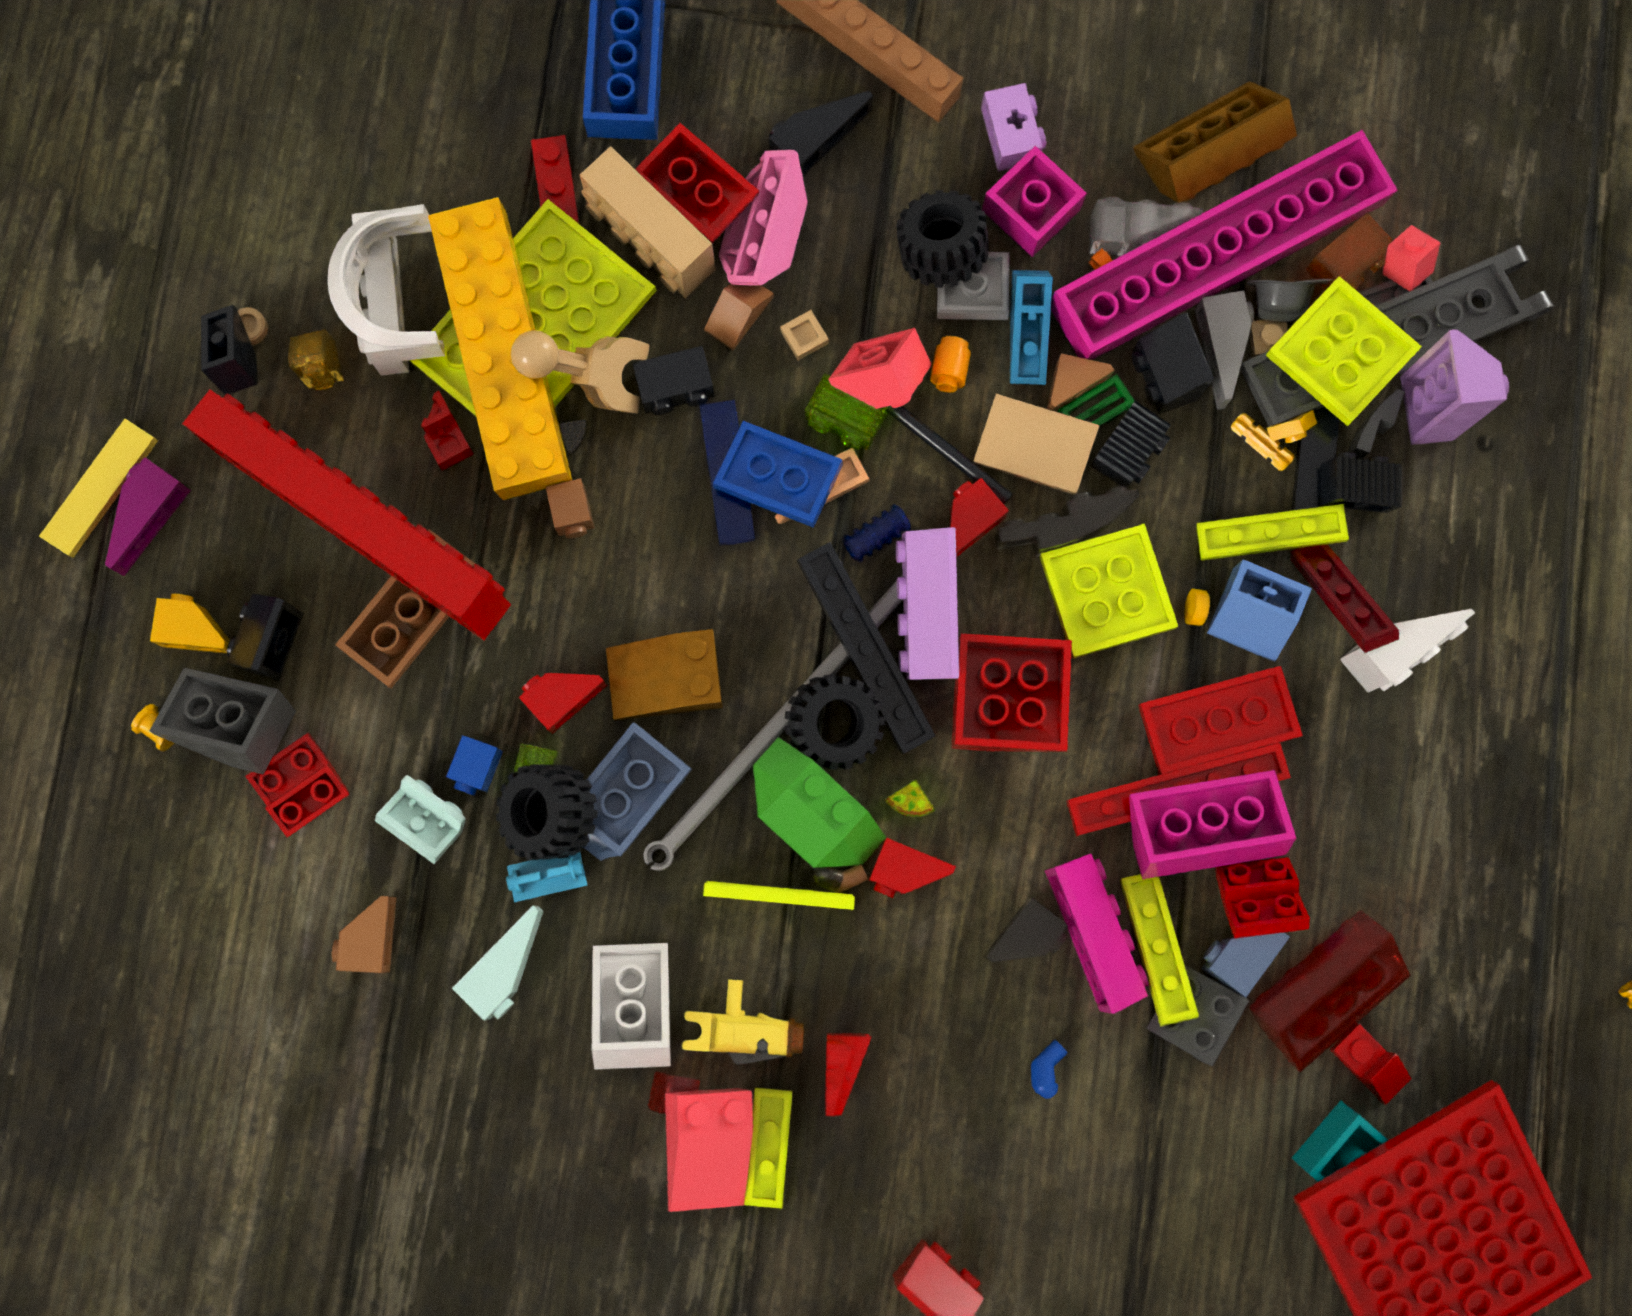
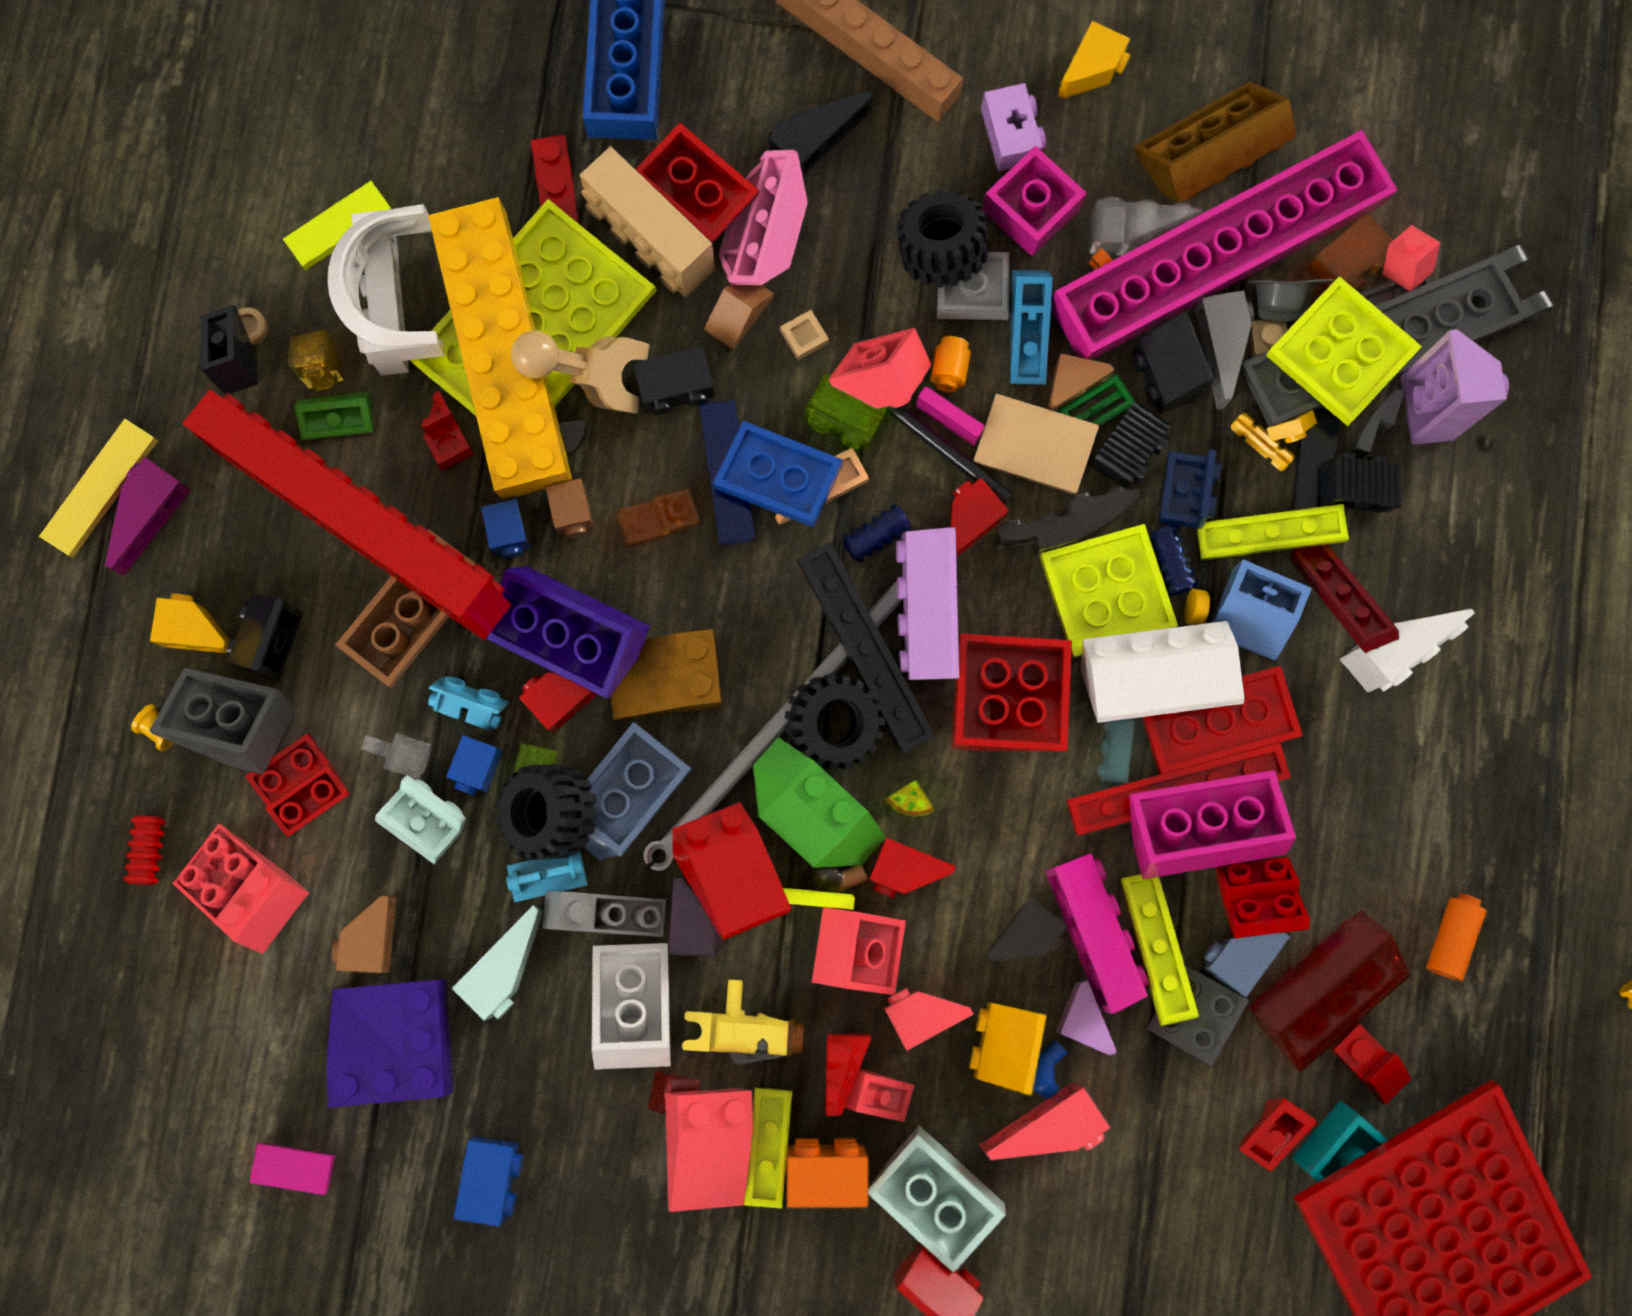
none -> red piece [123,815,166,885]
none -> coral slope [172,823,309,954]
none -> dark pink tile [249,1142,335,1195]
none -> neon yellow tile [283,181,391,271]
none -> bright green slope [294,392,374,441]
none -> dark purple slope [326,979,453,1108]
none -> clear plate [361,733,433,780]
none -> medium azure hinge [428,676,509,731]
none -> blue piece [454,1136,523,1227]
none -> blue brick [481,499,531,559]
none -> dark purple slope [486,566,650,698]
none -> light grey slope [542,891,666,937]
none -> clear orange slope [617,488,700,547]
none -> clear purple slope [669,878,724,956]
none -> red slope [672,802,791,940]
none -> orange brick [787,1137,868,1207]
none -> coral slope [812,907,906,995]
none -> coral slope [845,1069,915,1122]
none -> light aqua slope [868,1125,1006,1273]
none -> coral slope [883,988,973,1051]
none -> dark pink tile [916,387,984,446]
none -> yellow slope [969,1002,1046,1095]
none -> coral slope [979,1082,1110,1160]
none -> lavender slope [1055,980,1117,1055]
none -> yellow slope [1058,21,1131,98]
none -> white slope [1080,621,1244,723]
none -> clear light blue piece [1098,718,1135,785]
none -> clear blue piece [1149,525,1199,595]
none -> dark blue bracket [1158,449,1221,529]
none -> red slope [1239,1098,1316,1172]
none -> orange brick [1425,893,1487,982]

